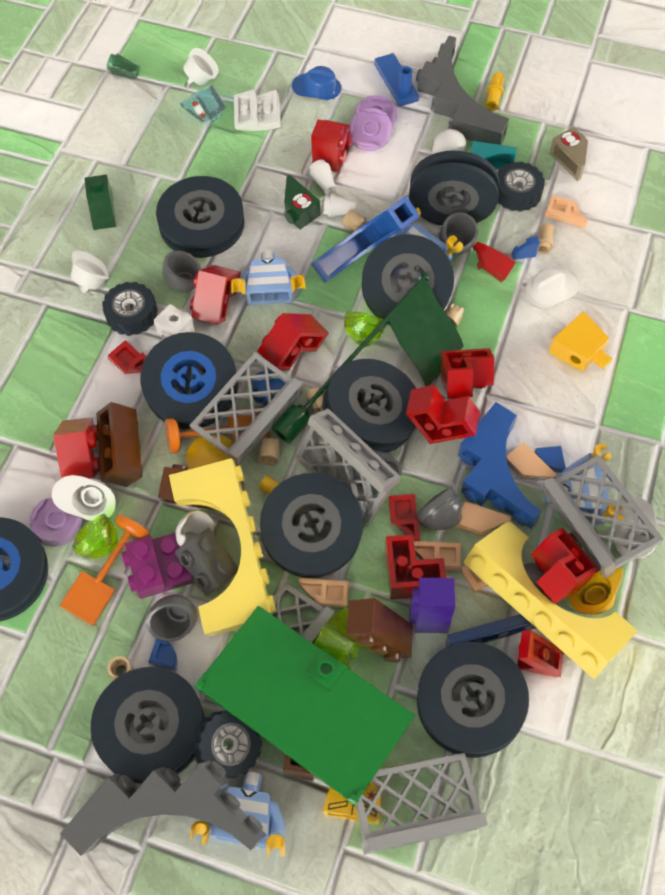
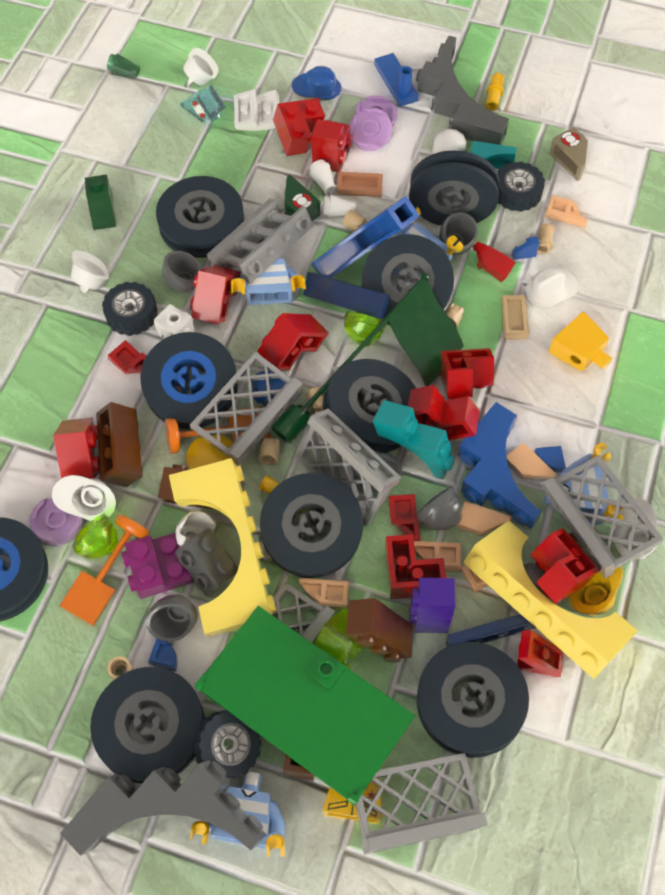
none -> light grey fence [207,199,314,284]
none -> red brick [273,98,325,156]
none -> dark blue tile [303,272,390,319]
none -> nougat tile [337,172,383,197]
none -> teal arch [373,400,454,479]
none -> tan tile [501,295,529,340]

